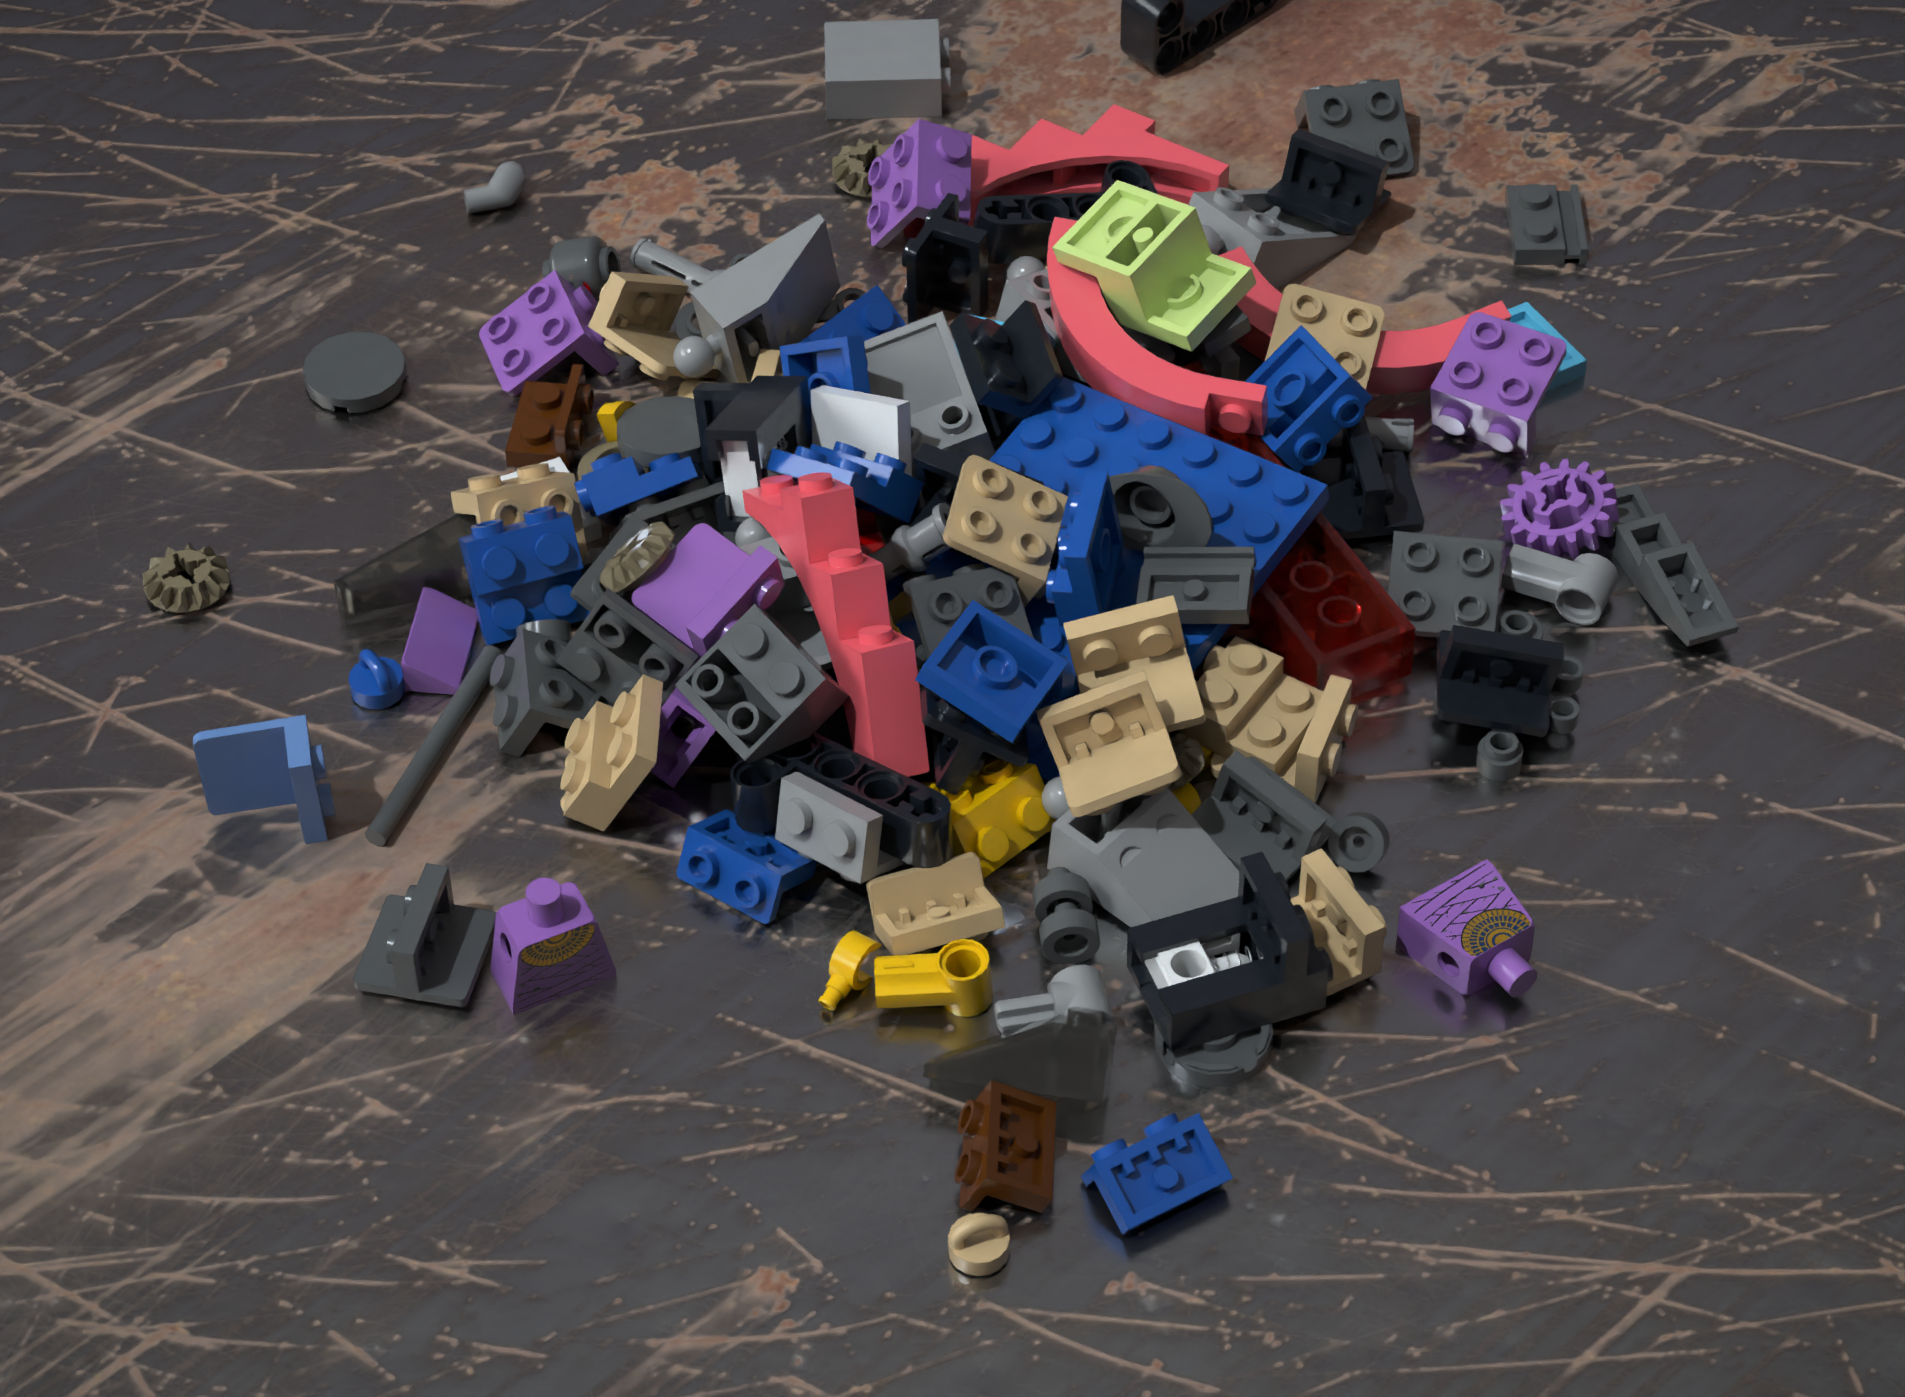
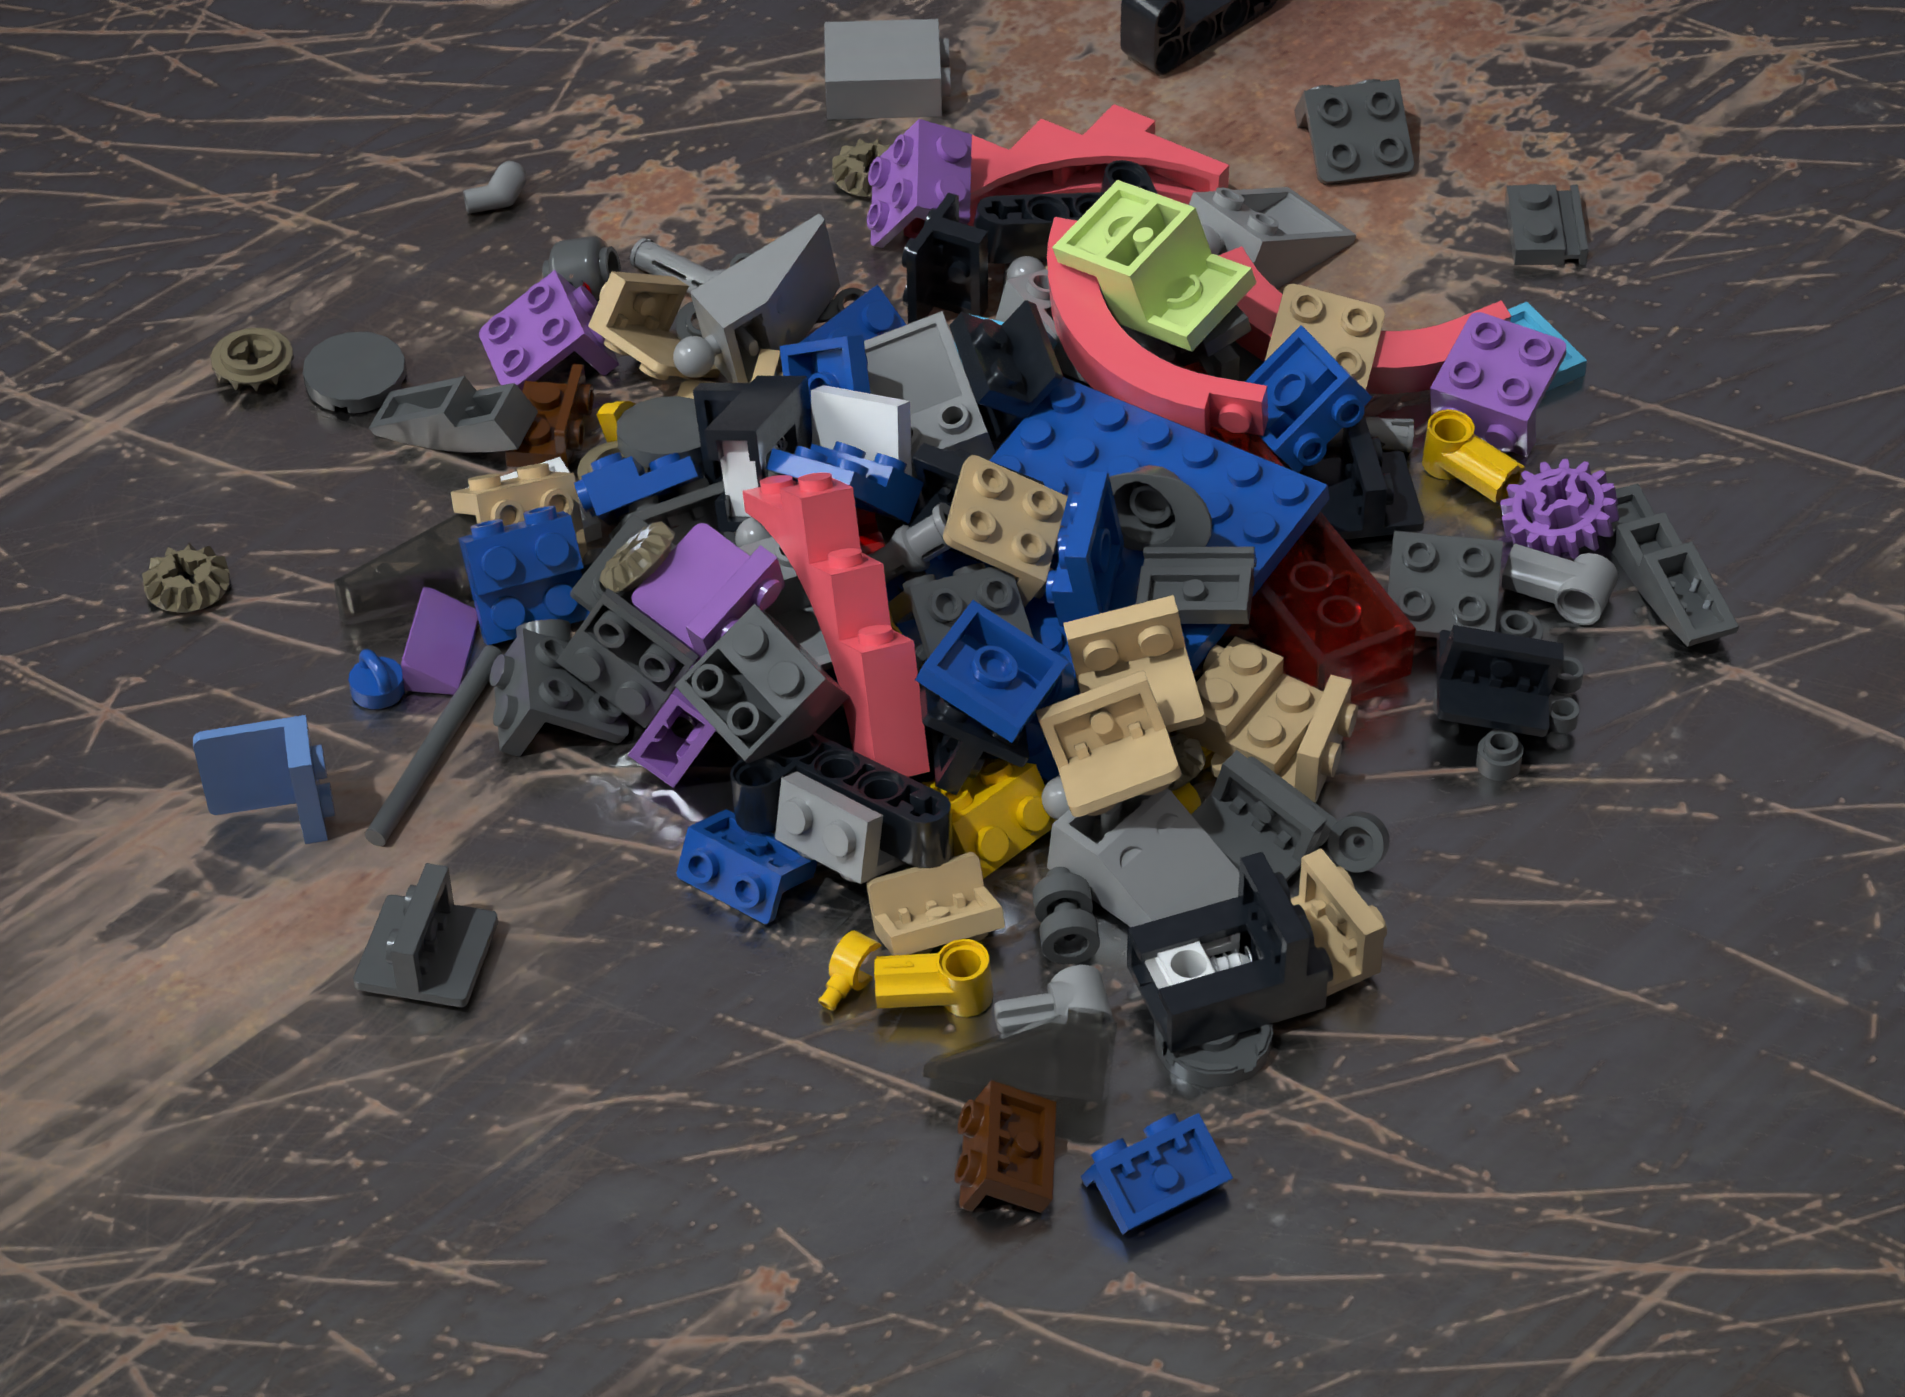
medium lavender torso [491,878,617,1015] -> none
tan plate [560,674,663,831] -> none
tan tile [948,1213,1010,1276] -> none
black bracket [1266,129,1392,235] -> none
medium lavender torso [1396,859,1537,997] -> none
none -> dark tan gear [211,328,294,392]
none -> dark grey slope [369,376,538,452]
none -> yellow piece [1422,409,1525,503]

